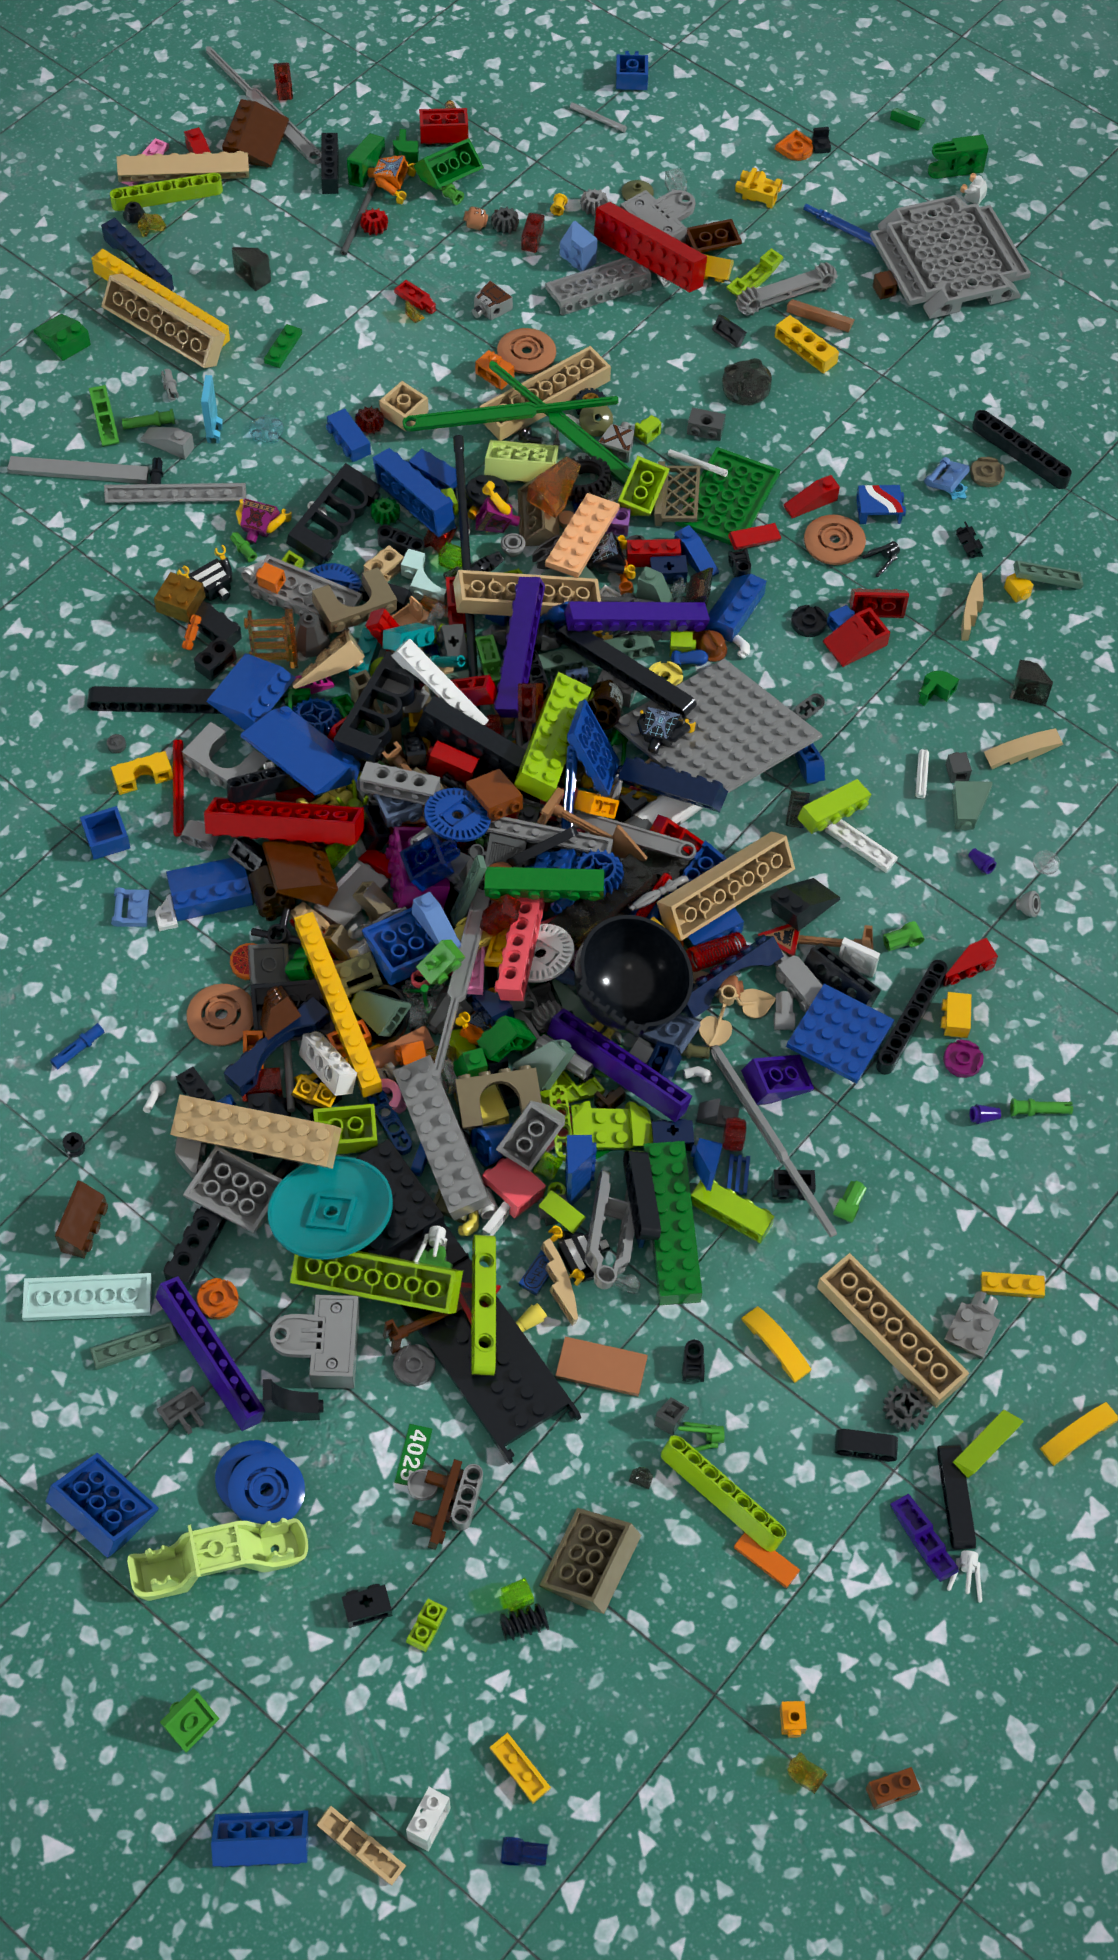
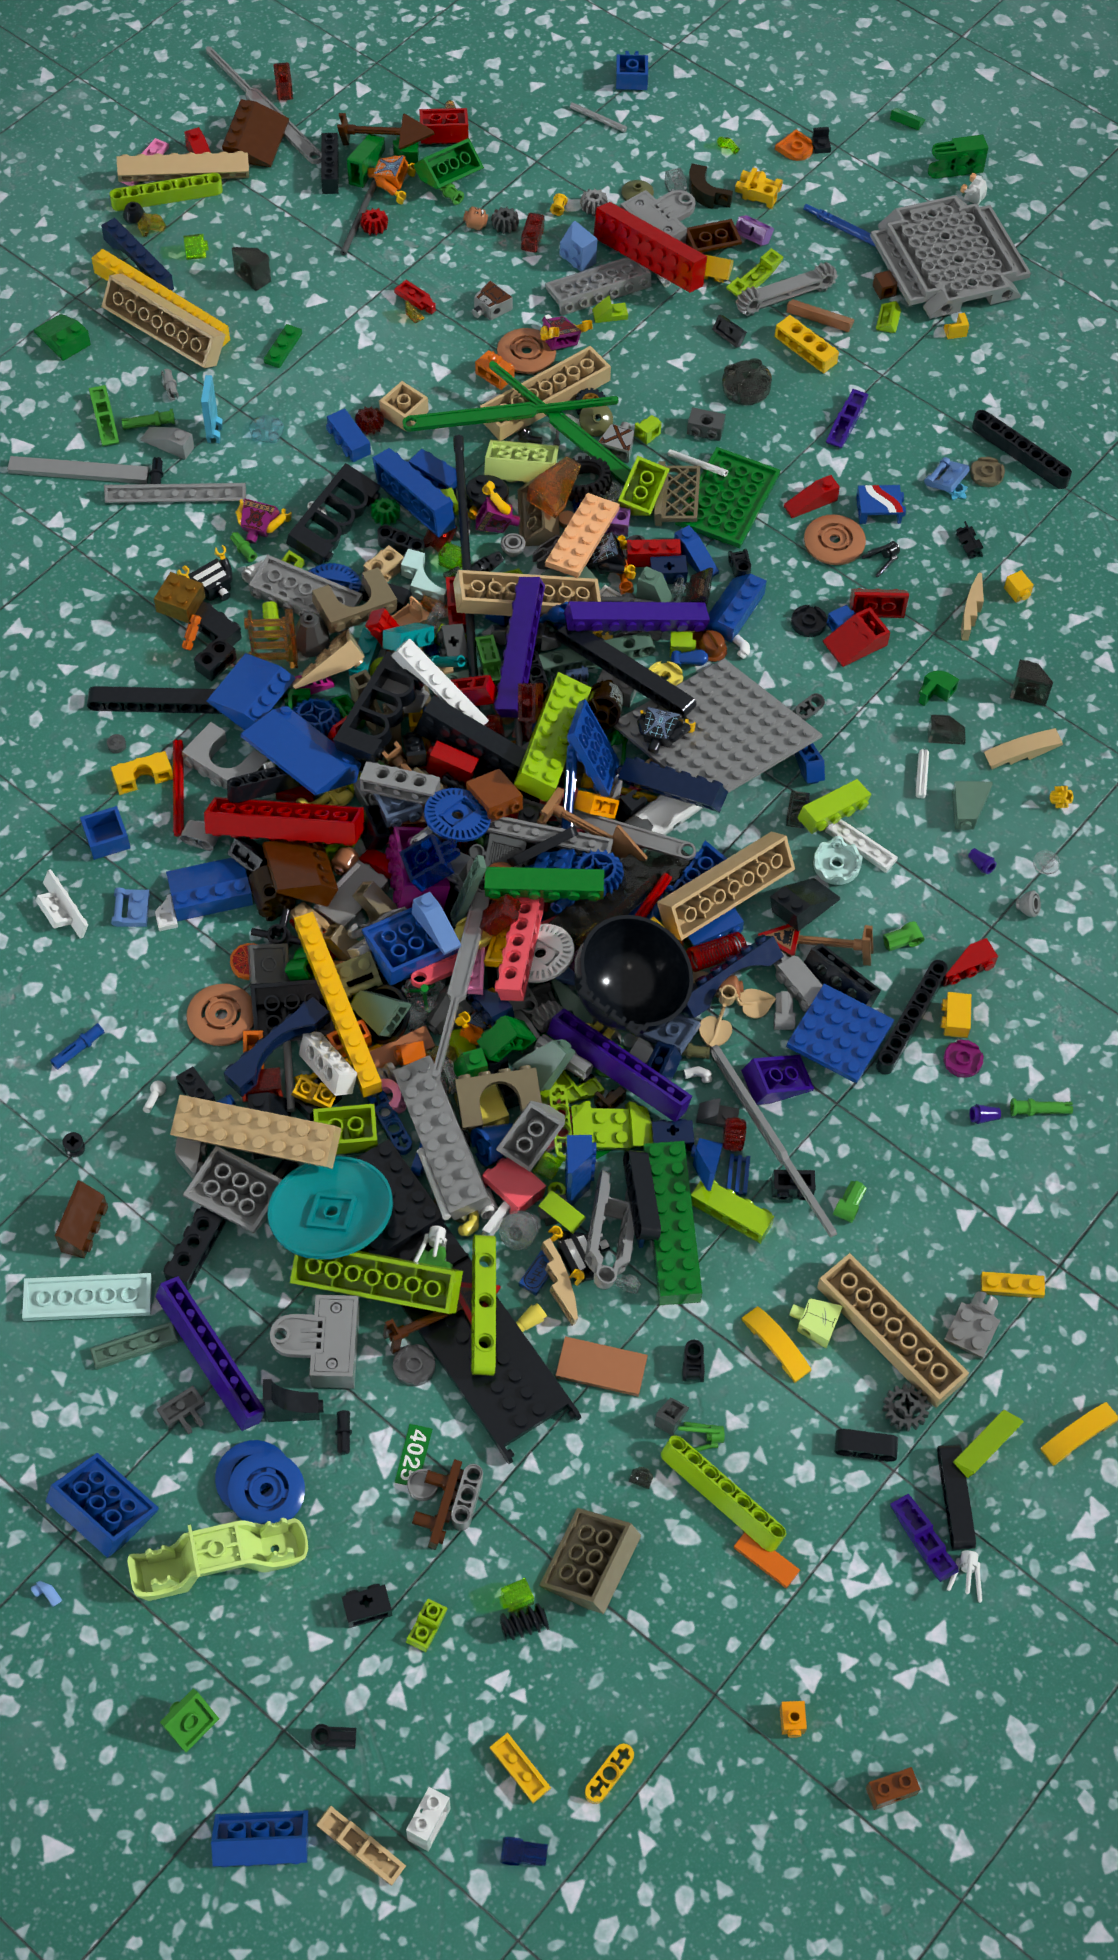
orange tile [196,1278,239,1320] -> none
orange brick [256,562,286,594] -> none
reddish brown slope [260,985,301,1040] -> none
lime plant [336,779,369,807] -> none
bright green brick [416,940,466,985] -> none
light grey piece [629,875,689,911] -> none
red slope [650,814,704,856] -> none
red tile [728,523,781,550] -> none
clear yellow bracket [787,1752,827,1794] -> none
white tile [839,937,880,978] -> none
dark grey brick [945,752,972,783] -> none
sand green tile [1013,560,1084,589] -> none
none -> light blue arm [31,1581,62,1607]
none -> white bracket [35,869,88,939]
none -> clear neon green brick [183,234,209,260]
none -> lime axle [262,601,281,640]
none -> black piece [311,1724,356,1751]
none -> nougat head [331,847,359,876]
none -> black axle [335,1410,352,1455]
none -> reddish brown piece [337,113,435,150]
none -> white bar [417,1148,451,1220]
none -> clear piece [499,1210,538,1250]
none -> torso [540,314,593,350]
none -> yellow beam [585,1744,634,1804]
none -> lime slope [592,295,628,323]
none -> dark brown arch [688,163,733,209]
none -> clear neon green arm [717,136,740,154]
none -> medium lavender brick [735,215,774,246]
none -> yellowish green torso [789,1299,843,1348]
none -> light aqua plate [813,836,862,885]
none -> dark purple slope [826,389,869,449]
none -> lime slope [876,301,901,333]
none -> clear smoke slope [928,715,966,745]
none -> yellow panel [943,313,969,339]
none -> yellow gear [1050,786,1073,808]

